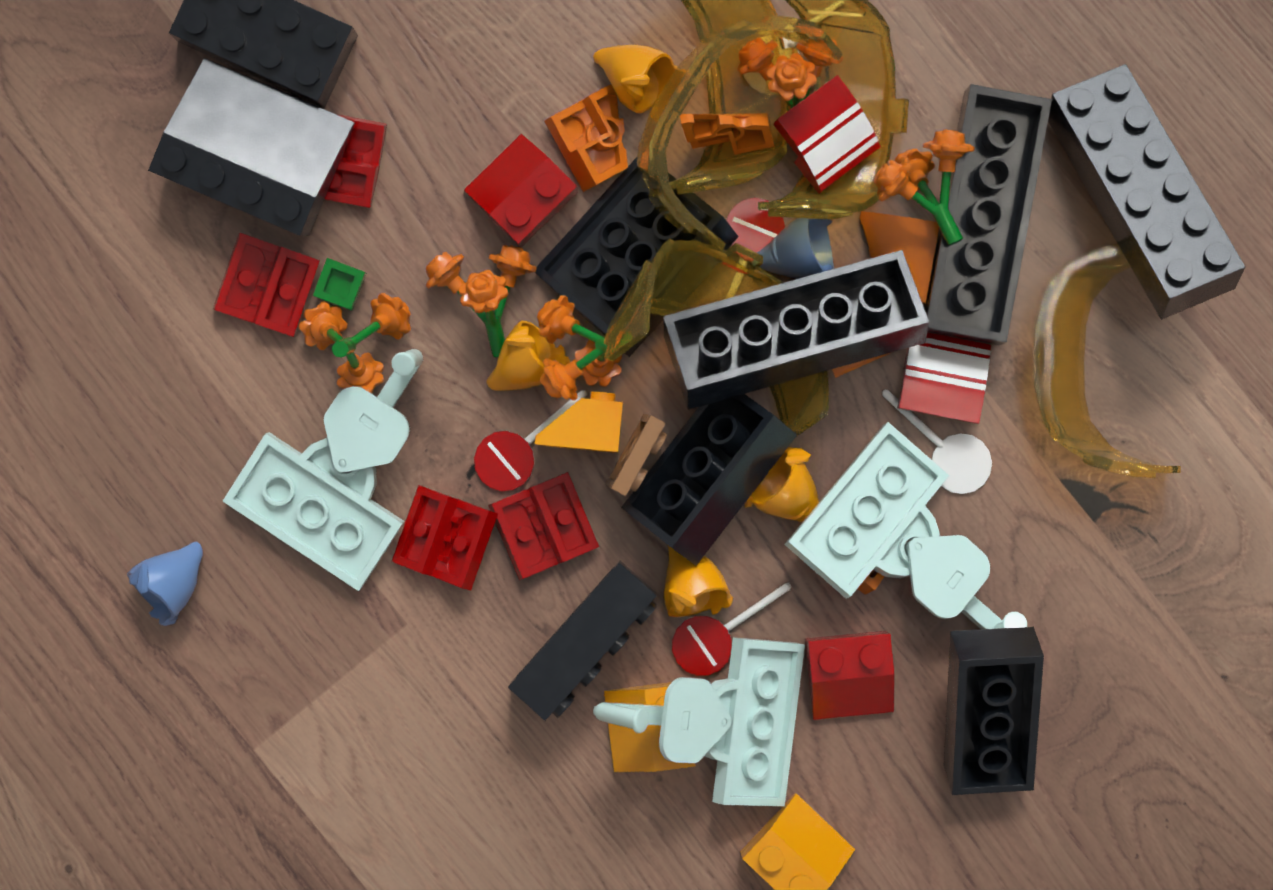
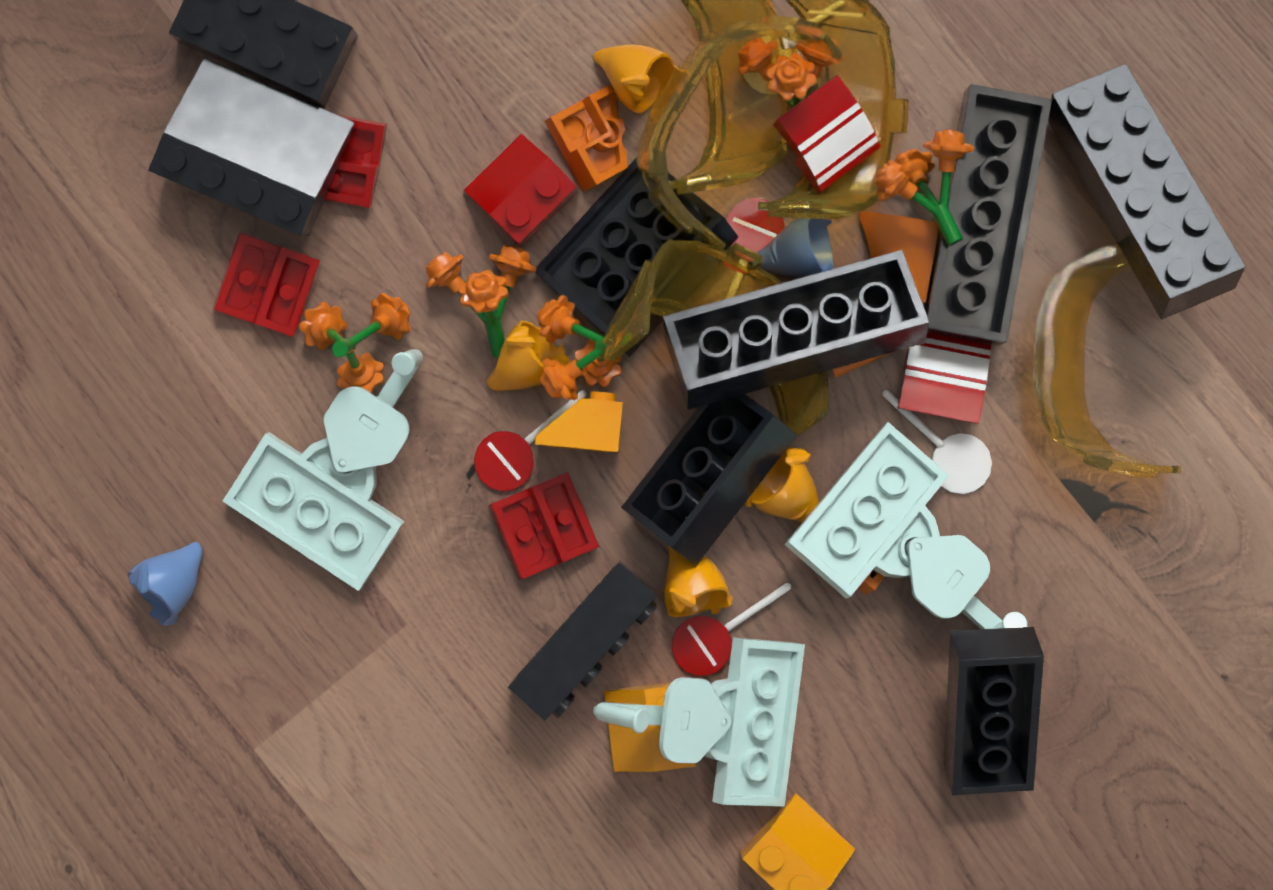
green plate [313,258,367,311] -> none
red slope [391,485,498,591] -> none
medium nougat plate [605,414,667,496] -> none
orange slope [680,112,775,155] -> none
red slope [805,631,895,720] -> none

